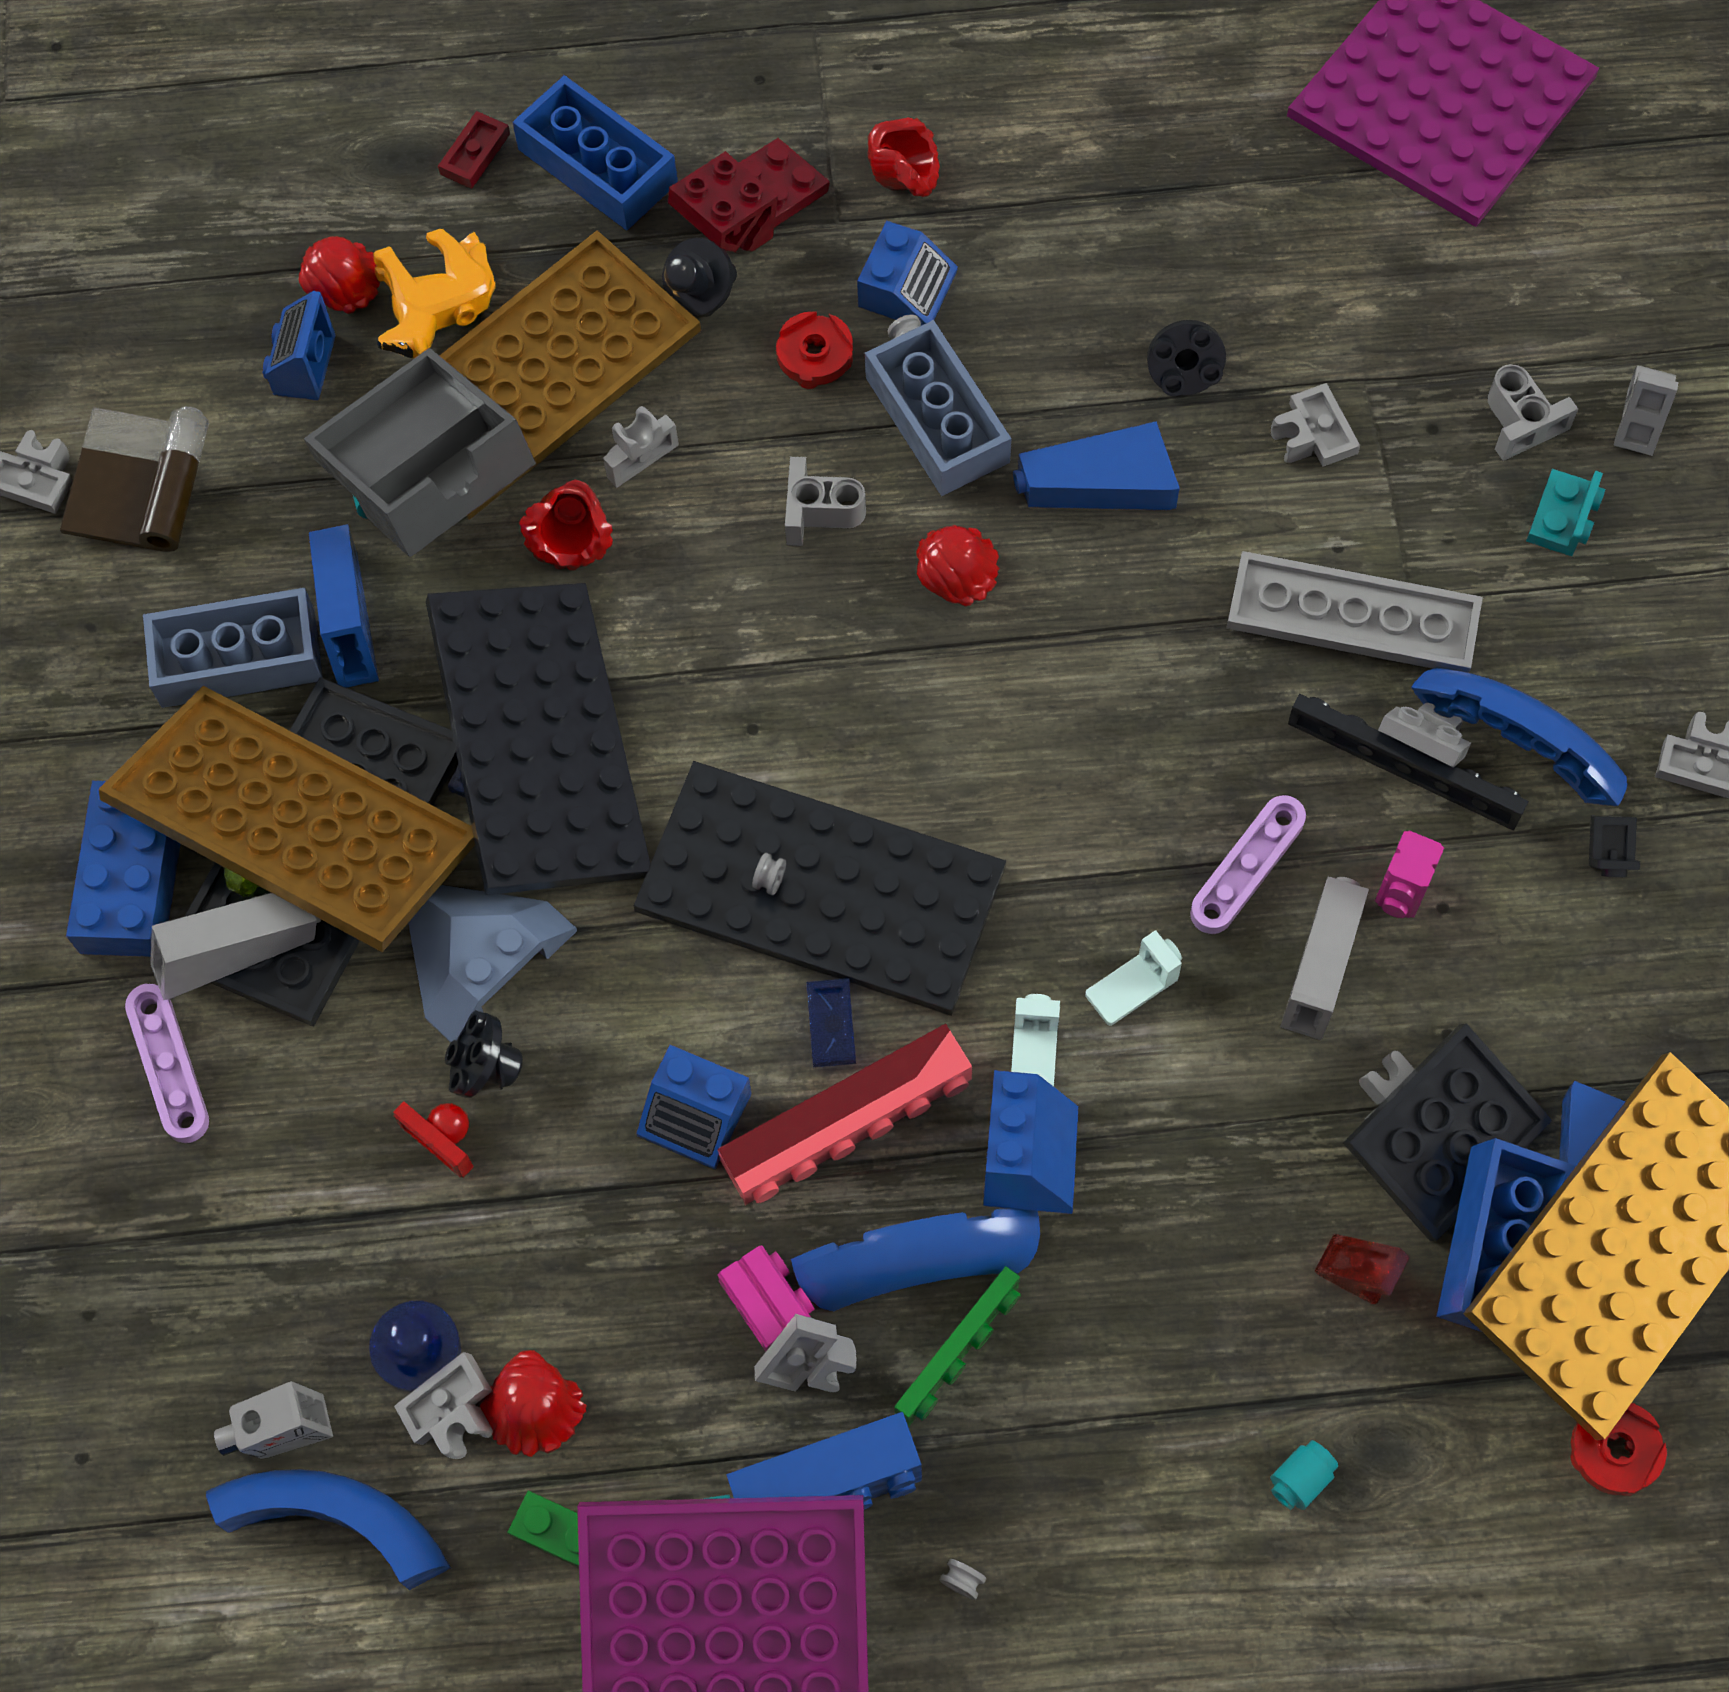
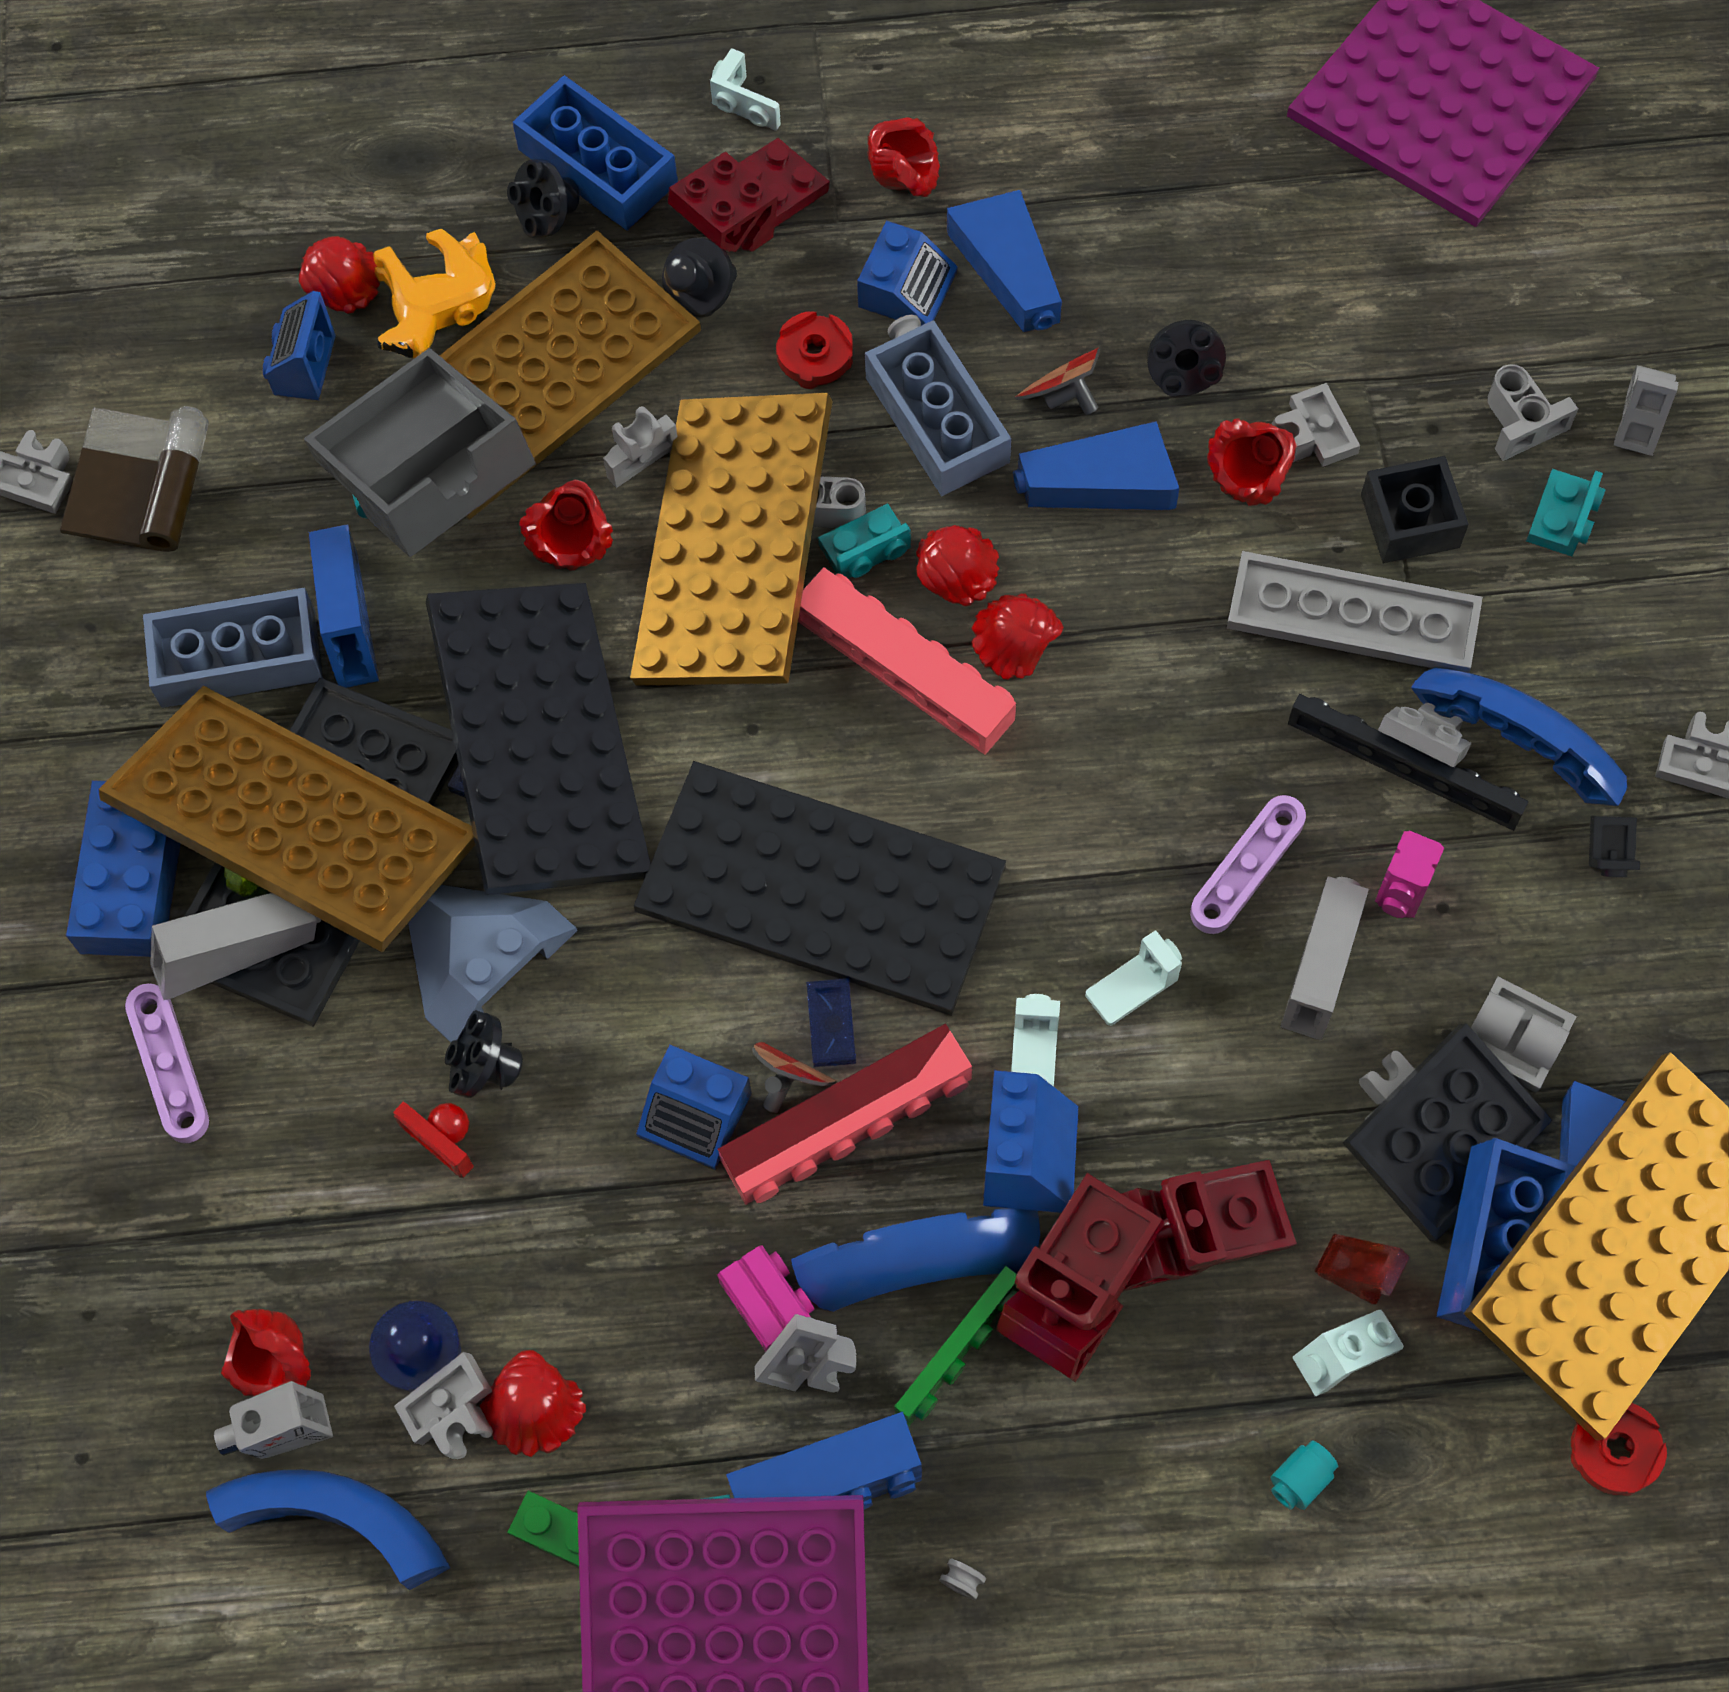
dark red plate [438,111,510,189] -> none
light grey bush [752,853,786,895] -> none
none -> red hair [221,1309,311,1397]
none -> black plate [507,159,580,237]
none -> pearl gold plate [630,393,832,685]
none -> light aqua bracket [710,48,781,131]
none -> shield [752,1042,837,1113]
none -> coral brick [798,567,1016,755]
none -> teal bracket [818,503,911,578]
none -> blue slope [947,190,1062,332]
none -> red hair [971,593,1064,680]
none -> dark red piece [996,1173,1165,1382]
none -> shield [1015,347,1100,415]
none -> dark red piece [1122,1160,1297,1292]
none -> red hair [1207,418,1297,506]
none -> light aqua bracket [1292,1310,1404,1397]
none -> black brick [1361,456,1469,564]
none -> light grey plate [1471,976,1577,1094]

